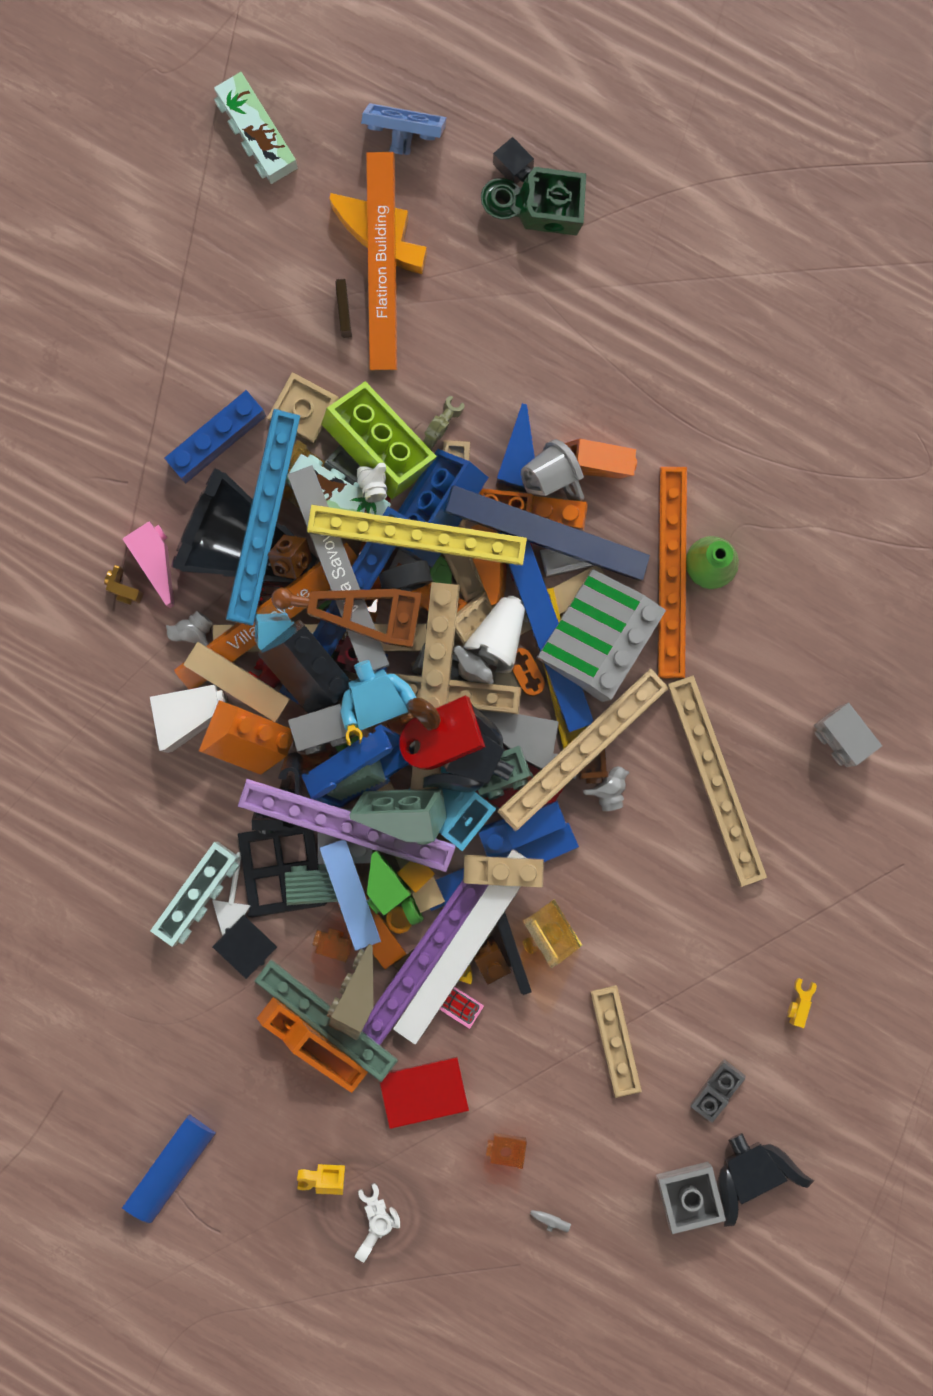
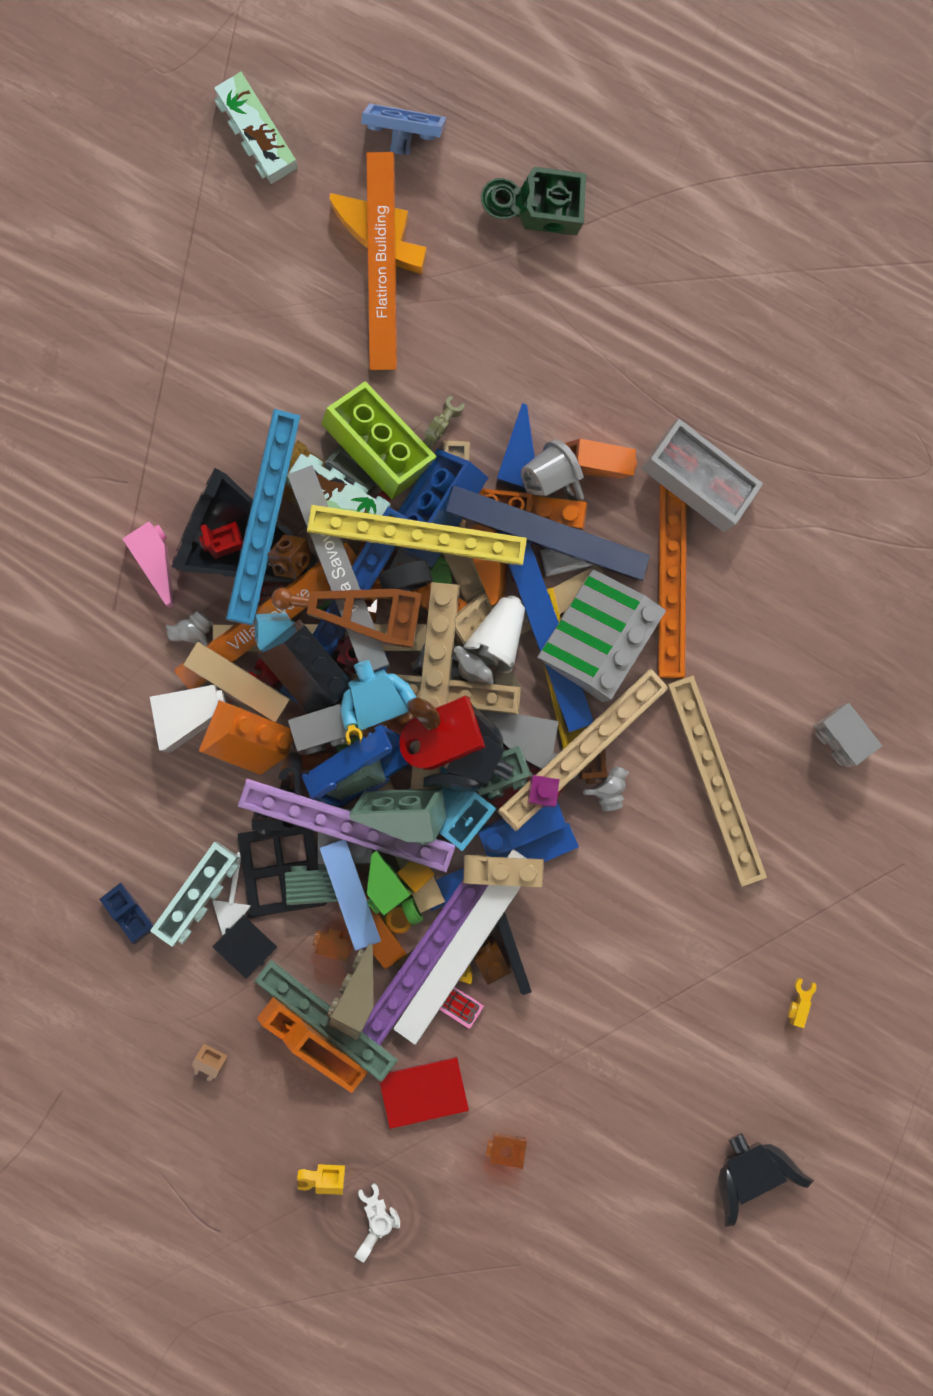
pearl gold bracket [104,565,143,605] -> none
blue brick [122,1114,216,1223] -> none
blue brick [164,390,266,484] -> none
tan tile [267,372,339,444] -> none
dark brown tile [335,279,352,338] -> none
white animal [357,463,387,502] -> none
black brick [493,137,534,184] -> none
orange beam [512,648,545,696] -> none
clear yellow tile [523,899,582,968] -> none
light grey helmet [530,1210,571,1232] -> none
tan tile [590,985,642,1098] -> none
light grey brick [656,1162,726,1234] -> none
bright green cone [686,536,739,589] -> none
flat silver slope [690,1060,745,1123] -> none
none -> dark blue slope [99,883,154,944]
none -> medium nougat tile [191,1044,228,1082]
none -> red bracket [199,522,243,559]
none -> magenta plate [527,775,560,808]
none -> brick [641,419,763,532]

